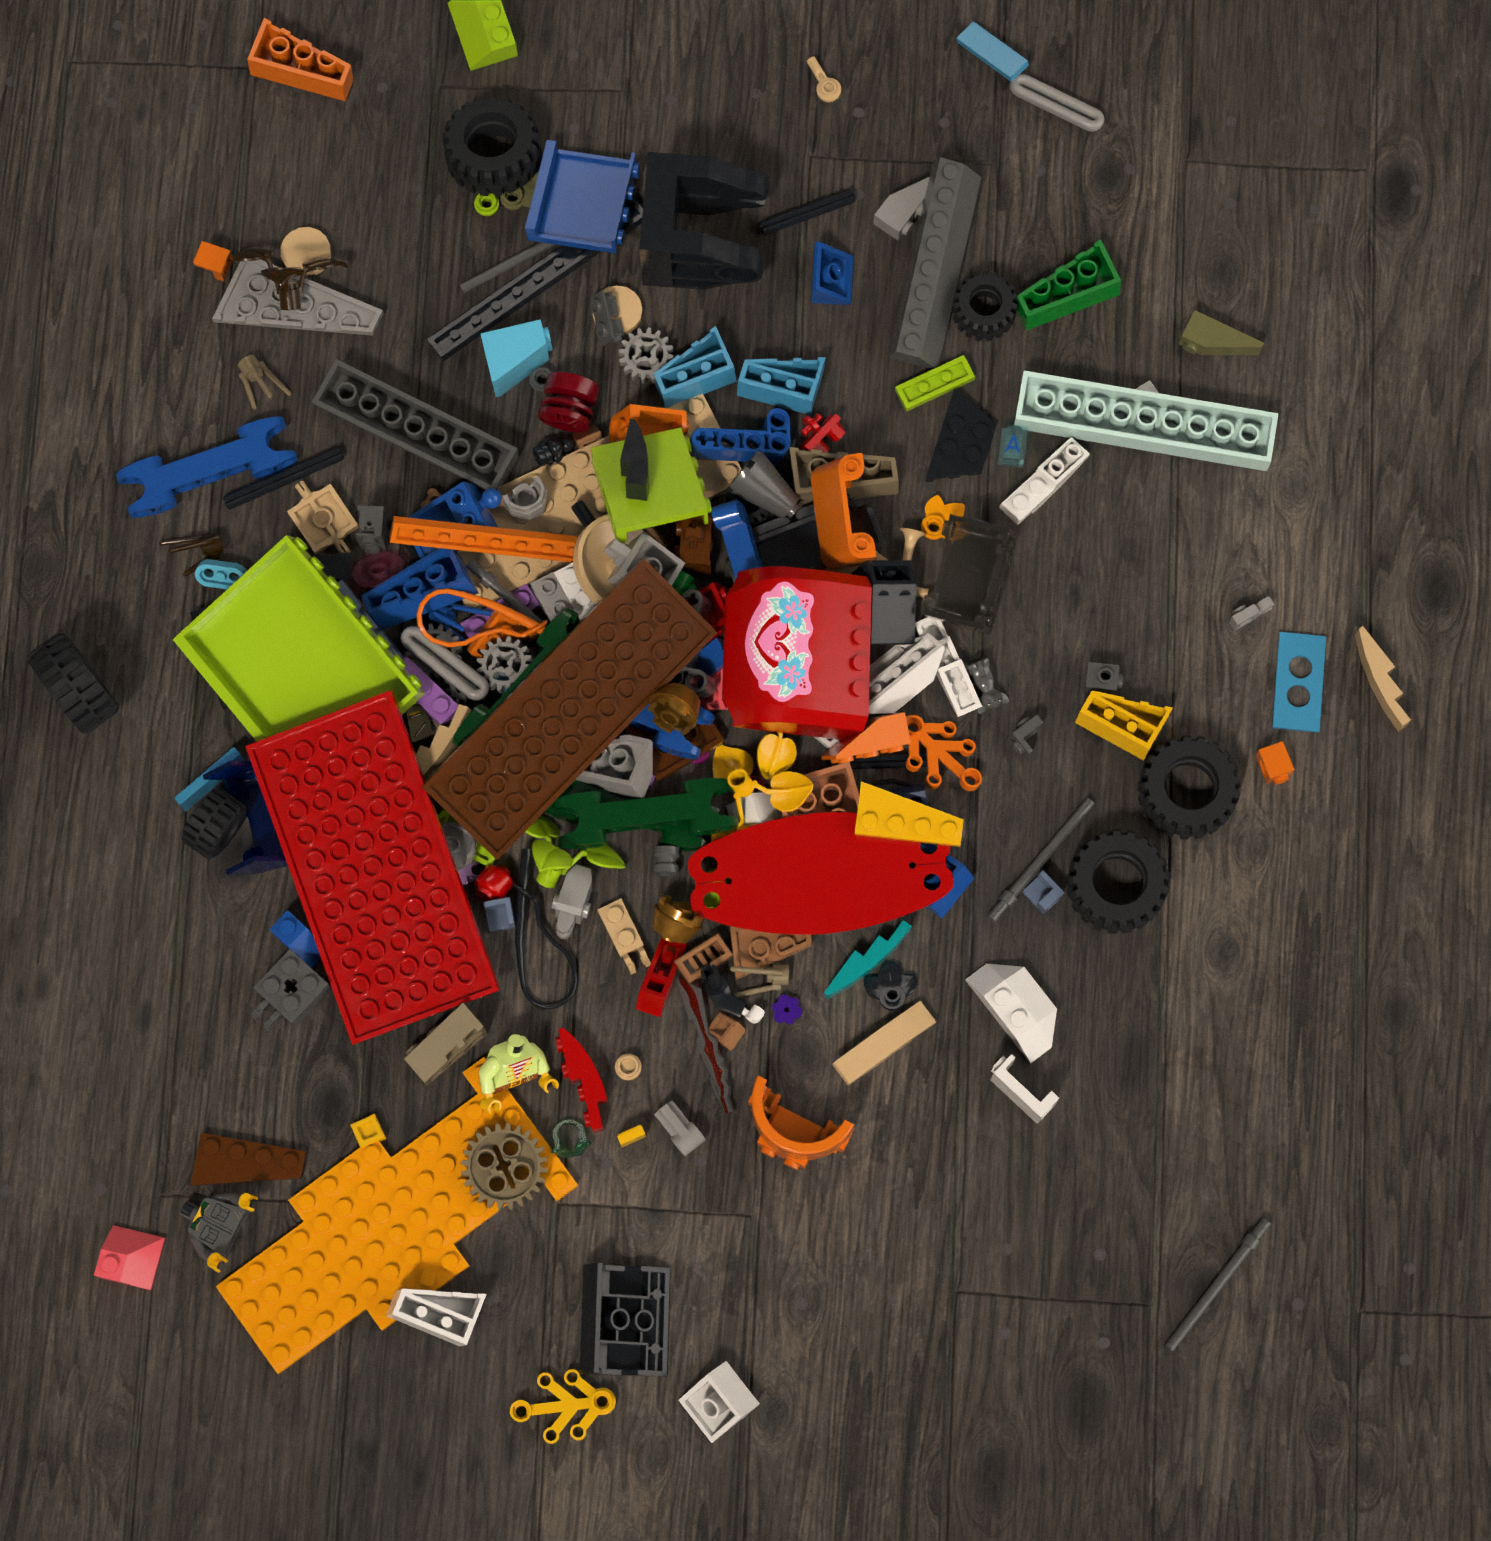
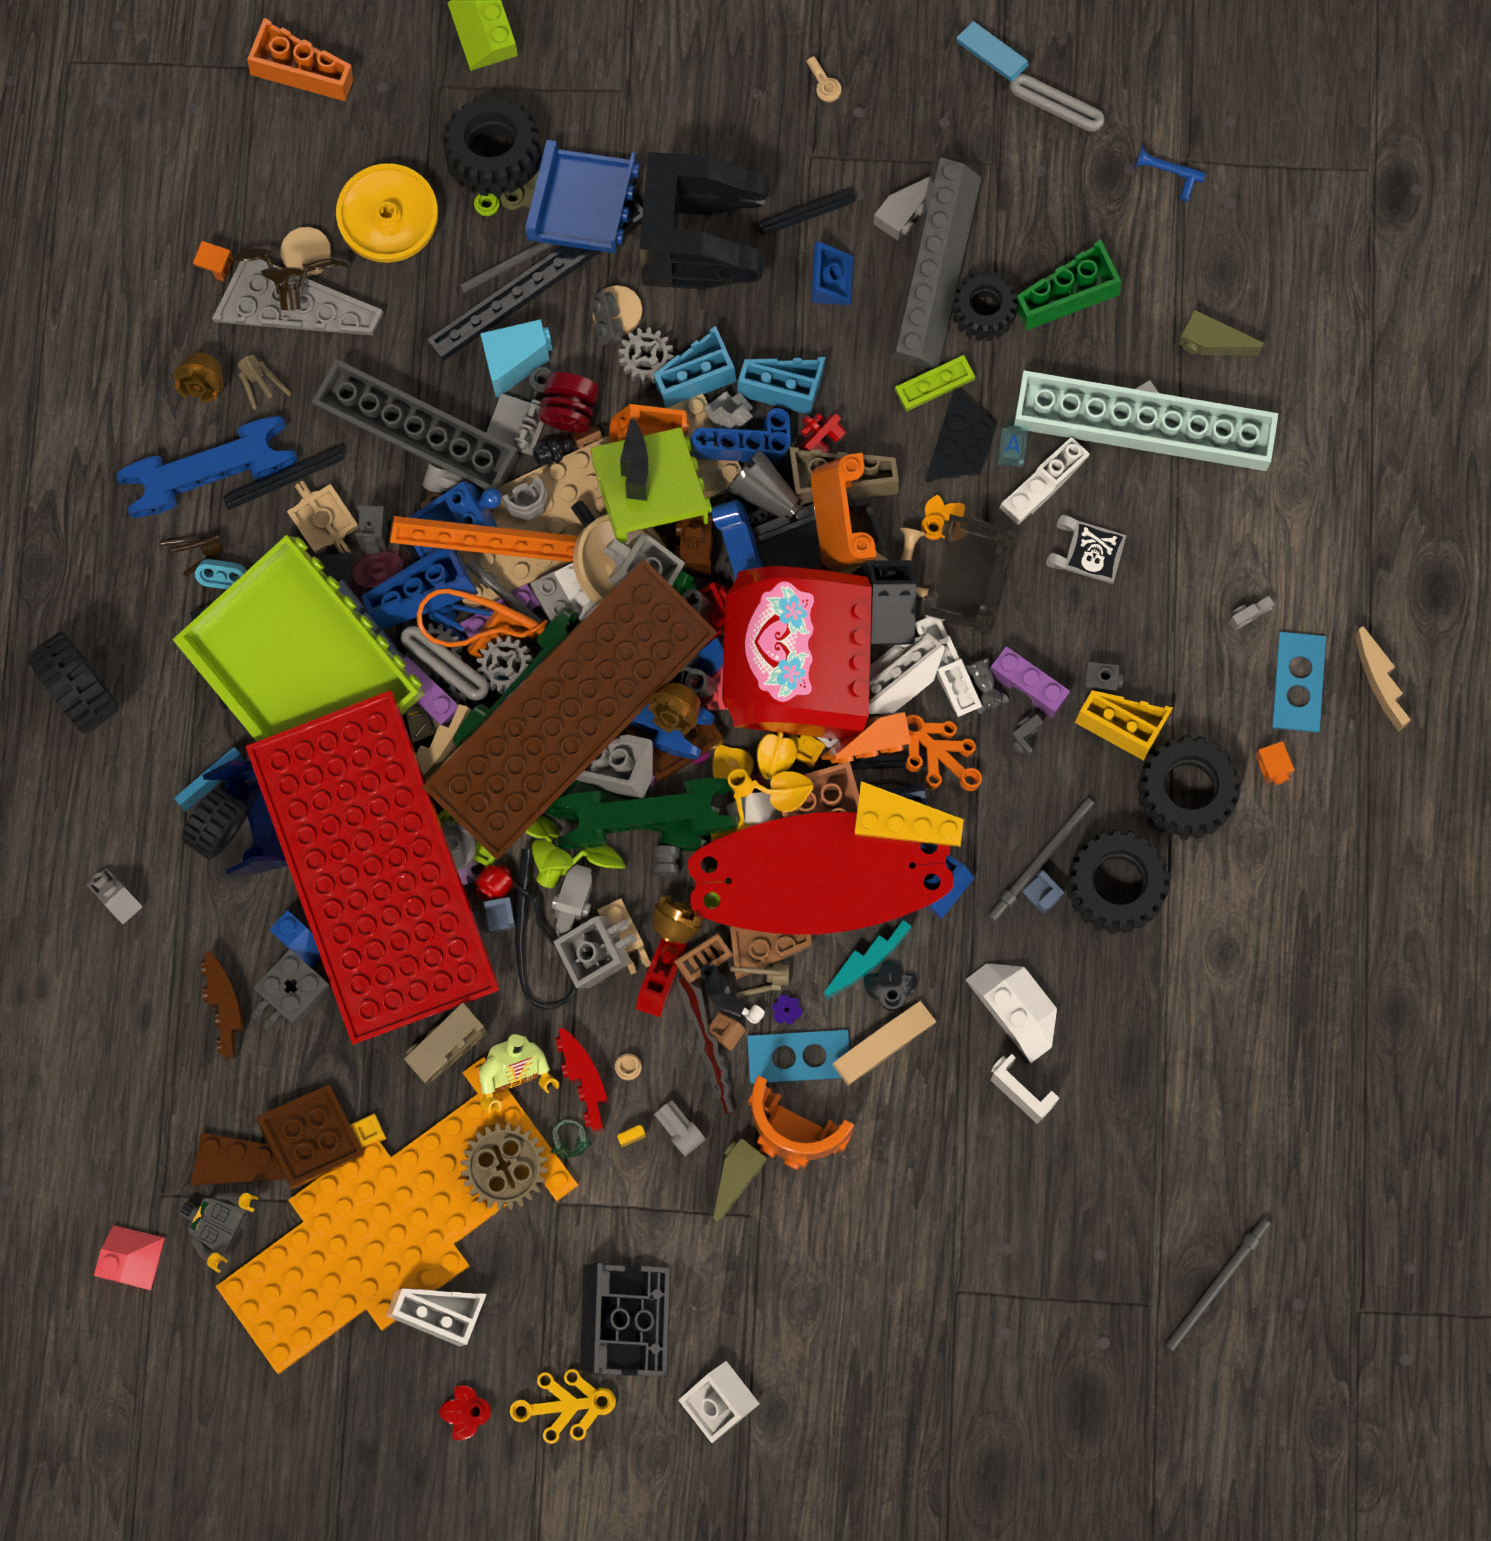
none -> light grey slope [87,868,142,924]
none -> pearl gold cone [173,353,224,403]
none -> reddish brown slope [201,952,245,1060]
none -> reddish brown plate [256,1084,364,1190]
none -> yellow dish [336,164,438,263]
none -> light grey piece [422,462,473,493]
none -> red plate [438,1385,491,1440]
none -> light grey hinge [486,393,544,456]
none -> light grey hinge [553,916,637,988]
none -> light grey hair [703,391,753,429]
none -> olive slope [713,1138,767,1224]
none -> dark azure piece [747,1030,849,1084]
none -> yellow plate [786,733,826,769]
none -> medium lavender arch [990,646,1070,719]
none -> flag [1046,515,1126,584]
none -> blue piece [1134,144,1206,202]

